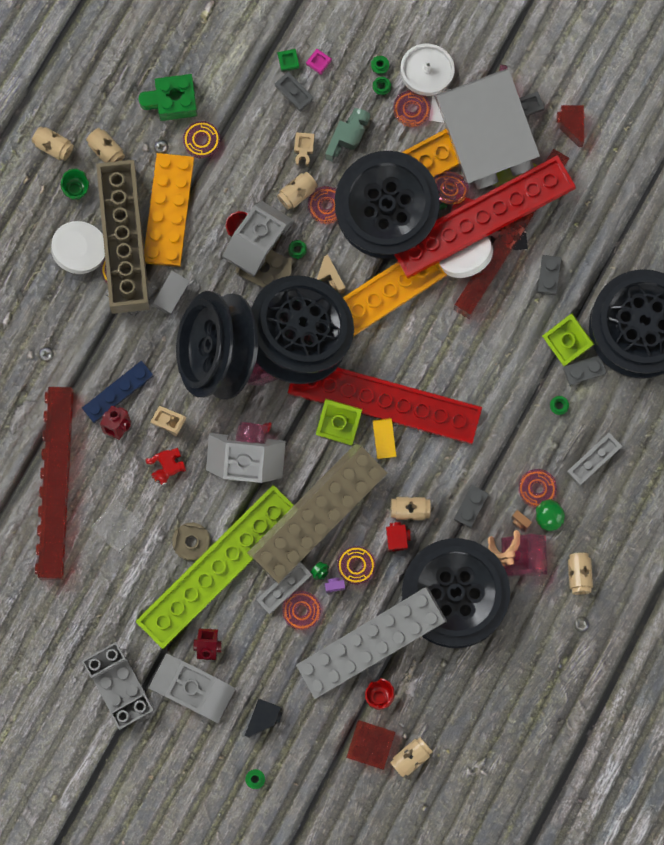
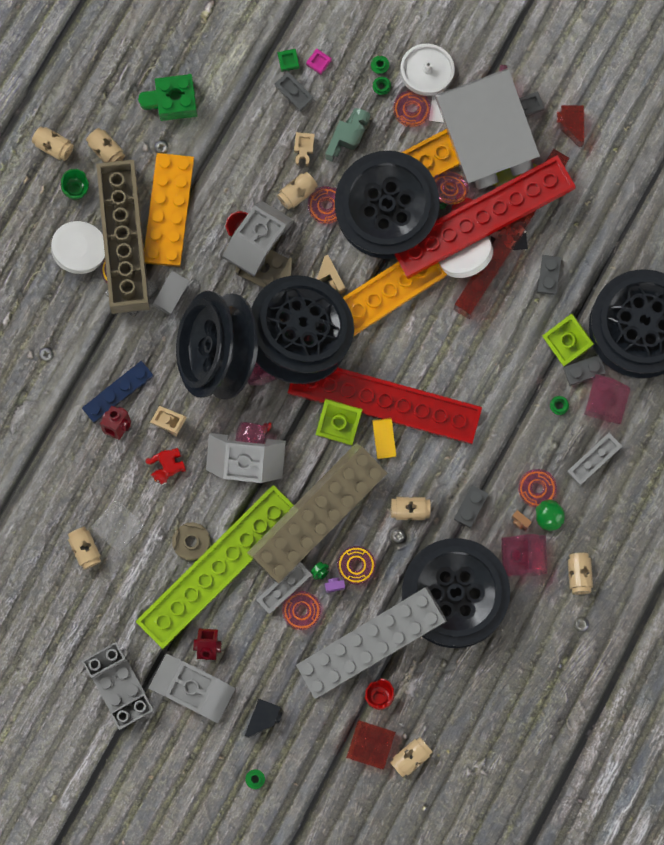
clear red brick [35,387,74,580] -> none
clear pink tile [183,121,220,159] -> none
green plate [288,240,307,259] -> none
red brick [386,522,411,552] -> none
light nougat helmet [488,530,520,566] -> none
none -> tan piece [68,527,101,570]
none -> clear pink slope [584,374,630,425]

